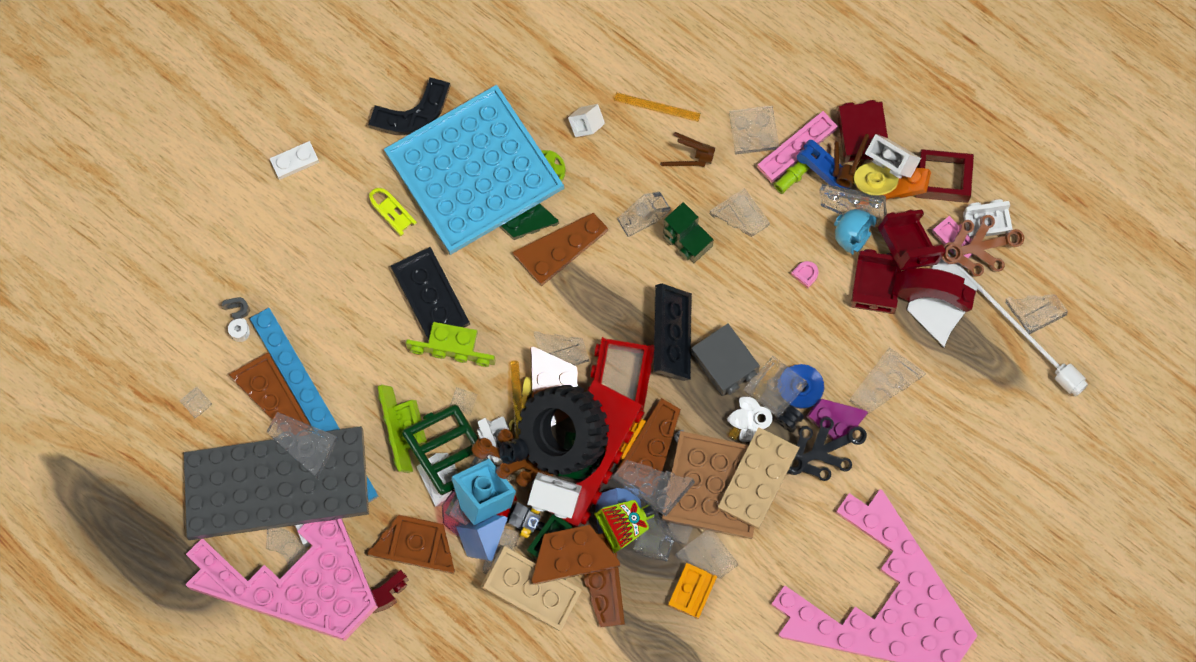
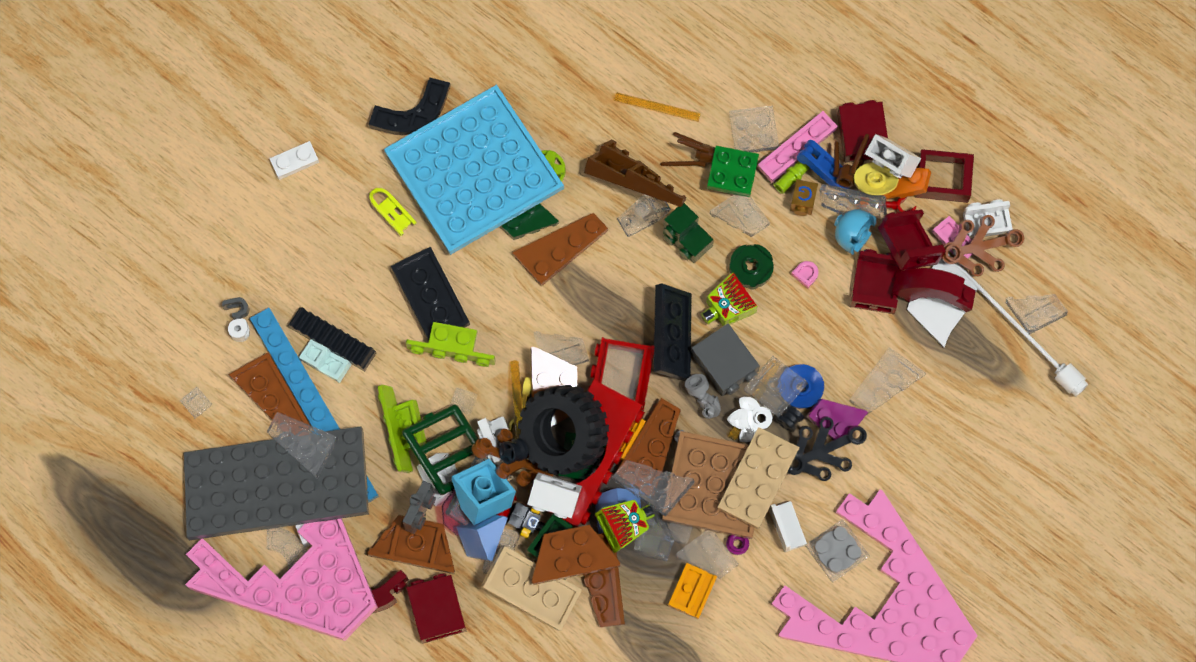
white panel [568,104,605,137] -> none
none -> black gear [288,307,376,372]
none -> light aqua slope [299,340,352,383]
none -> dark grey plate [402,480,436,535]
none -> dark red brick [406,573,467,644]
none -> reddish brown wedge [584,139,687,207]
none -> light grey arm [685,374,721,419]
none -> torso [701,273,758,326]
none -> green plate [707,145,759,197]
none -> magenta plate [726,535,749,555]
none -> dark green plate [729,244,774,290]
none -> white panel [769,501,807,552]
none -> pearl gold brick [790,179,818,216]
none -> light grey piece [805,519,870,583]
none -> red piece [885,197,917,213]

